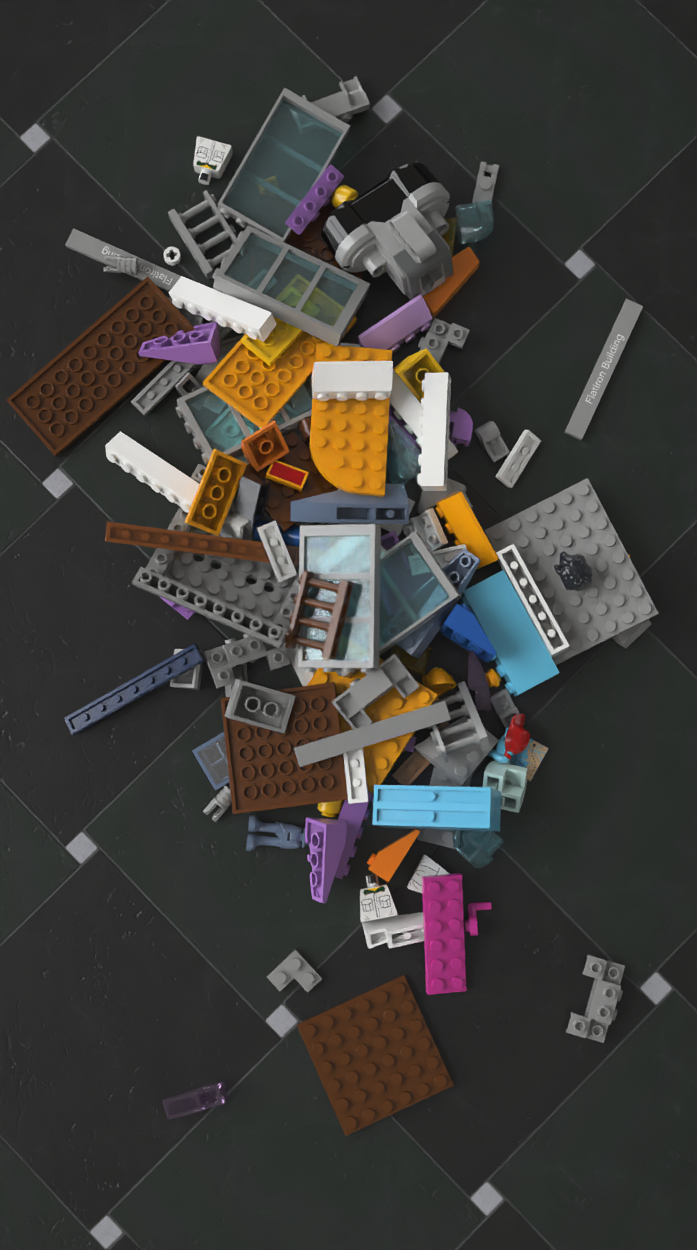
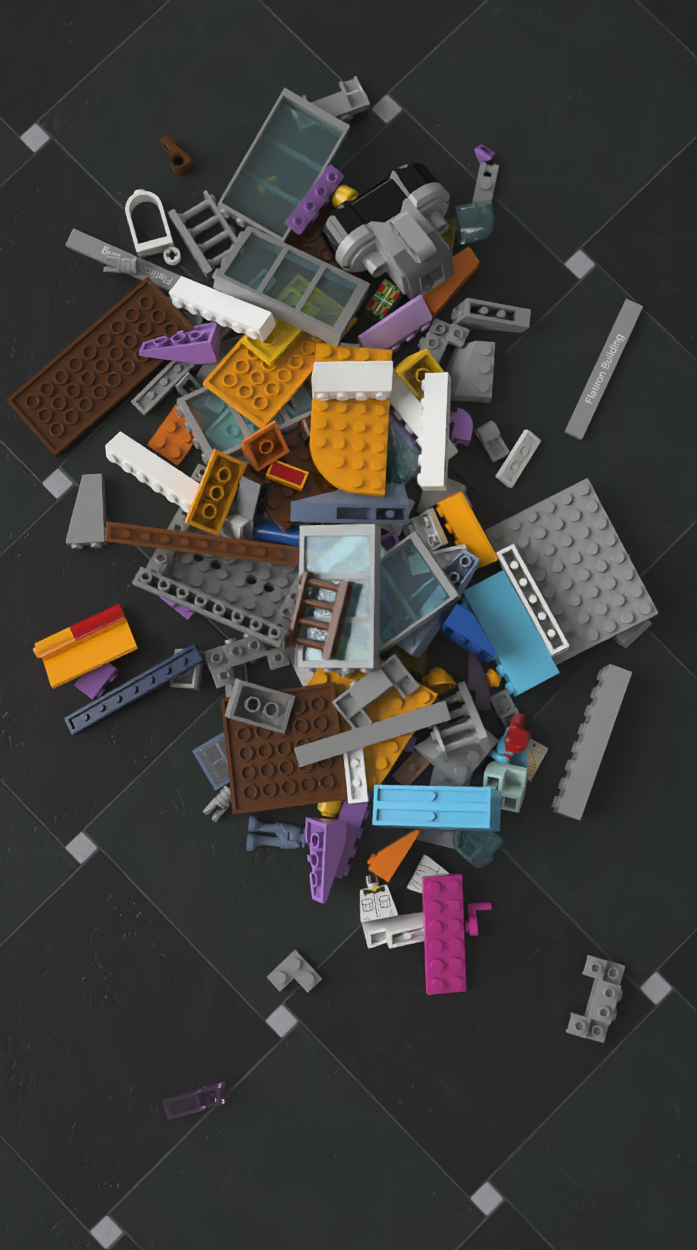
white torso [194,136,233,185] -> none
white plate [257,521,297,582] -> none
reddish brown plate [297,975,454,1136] -> none
black animal [554,552,593,591] -> none
none -> light orange door [33,603,138,689]
none -> light grey slope [66,474,107,549]
none -> medium lavender brick [74,663,118,700]
none -> white window [125,189,174,258]
none -> orange plate [147,403,211,468]
none -> reddish brown plate [160,135,193,175]
none -> piece [365,279,403,322]
none -> light grey wedge [445,341,495,403]
none -> light grey slope [451,298,531,333]
none -> medium lavender slope [474,145,496,163]
none -> light grey brick [552,664,632,820]

